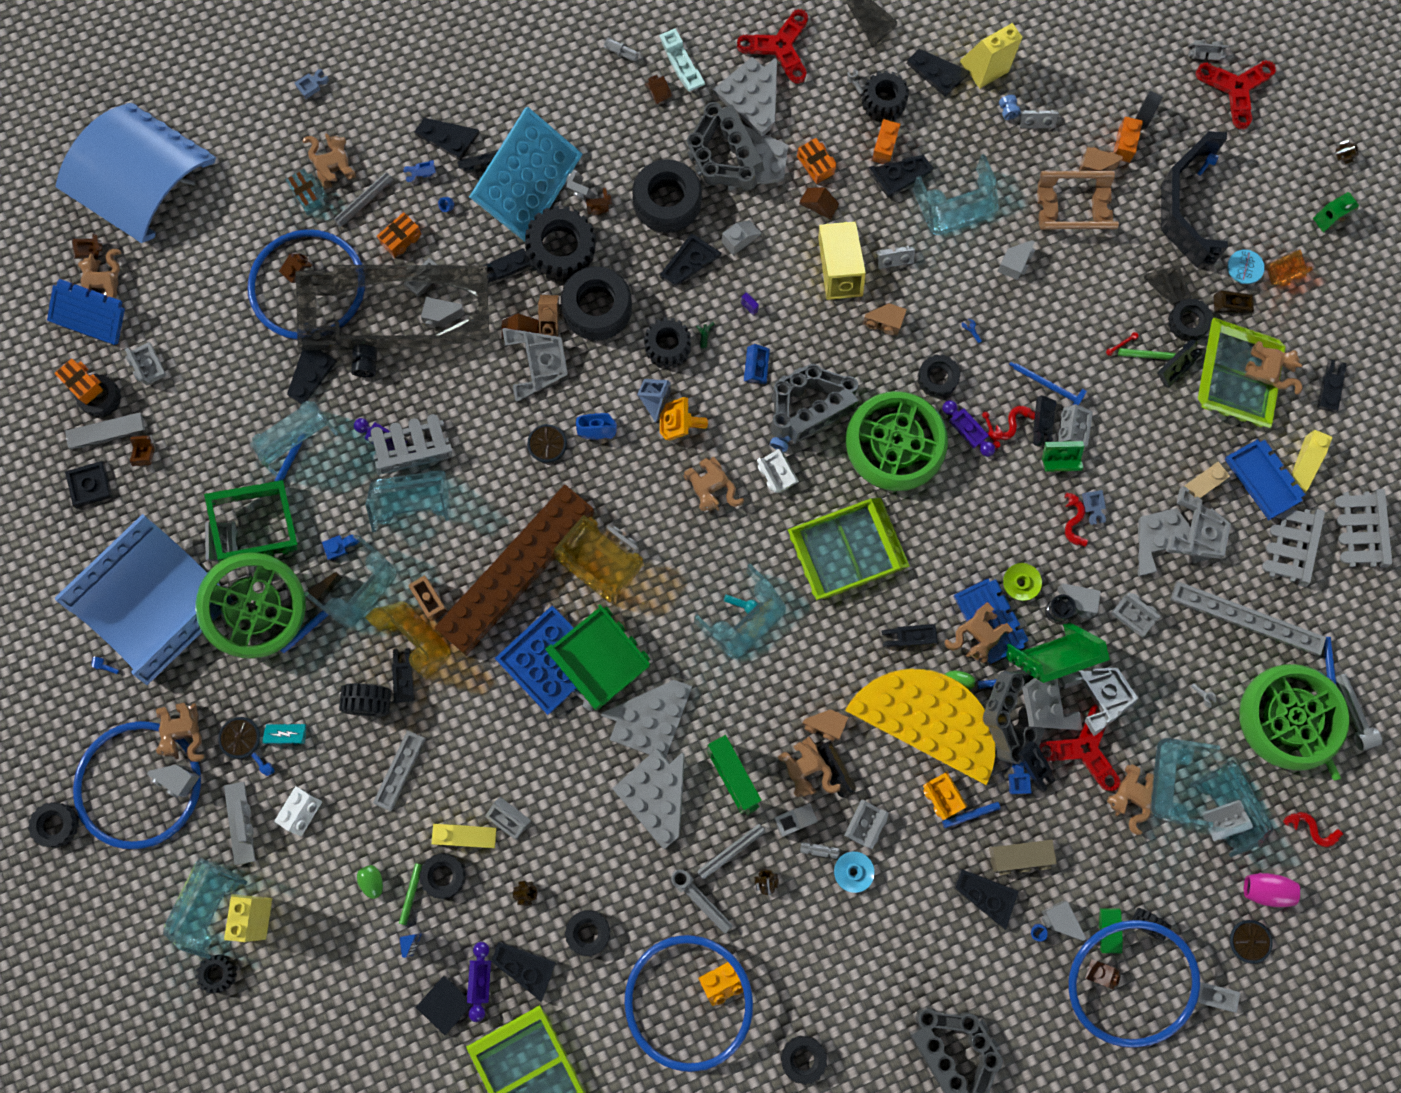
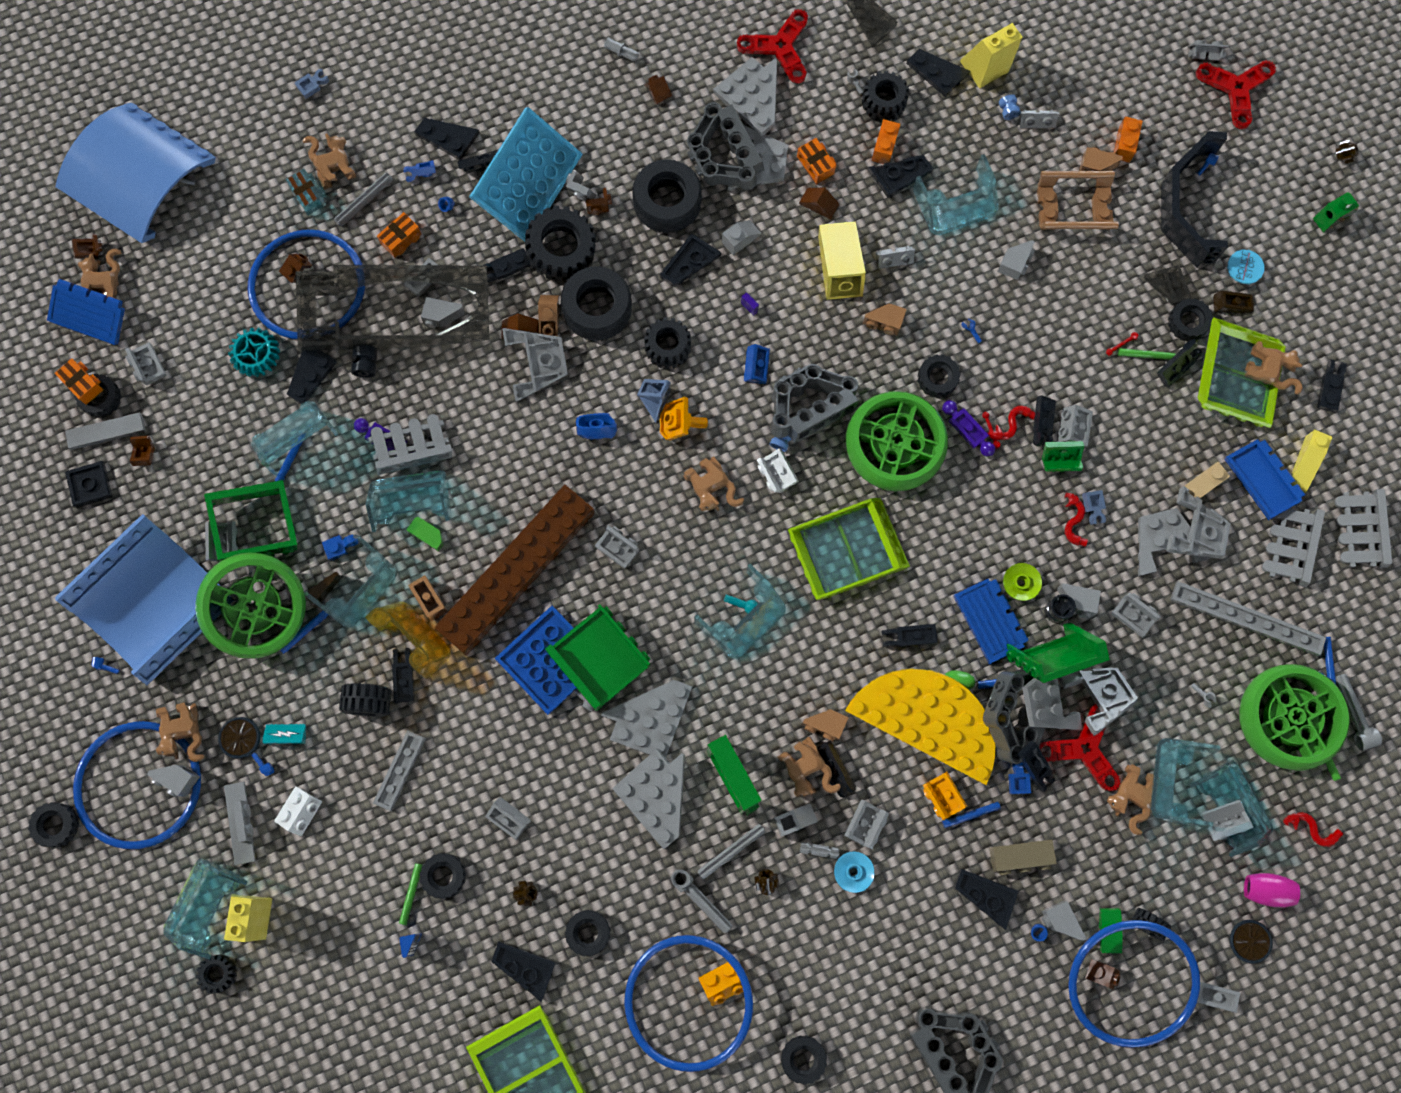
bright green animal [357,865,383,899] -> none
black tile [415,975,473,1035] -> none
light yellow slope [431,824,497,848] -> none
dark purple plate [467,942,491,1022] -> none
dark brown wheel [527,424,567,463] -> none
clear yellow windscreen [554,515,644,605] -> none
light aqua slope [659,28,705,91] -> none
dark green bar [696,322,715,349] -> none
medium nougat animal [945,602,1013,663] -> none
blue piece [1009,362,1087,406] -> none
black tyre [1135,91,1163,129] -> none
clear orange bracket [1265,249,1313,287] -> none
none -> teal gear [228,327,280,378]
none -> bright green piece [407,517,444,552]

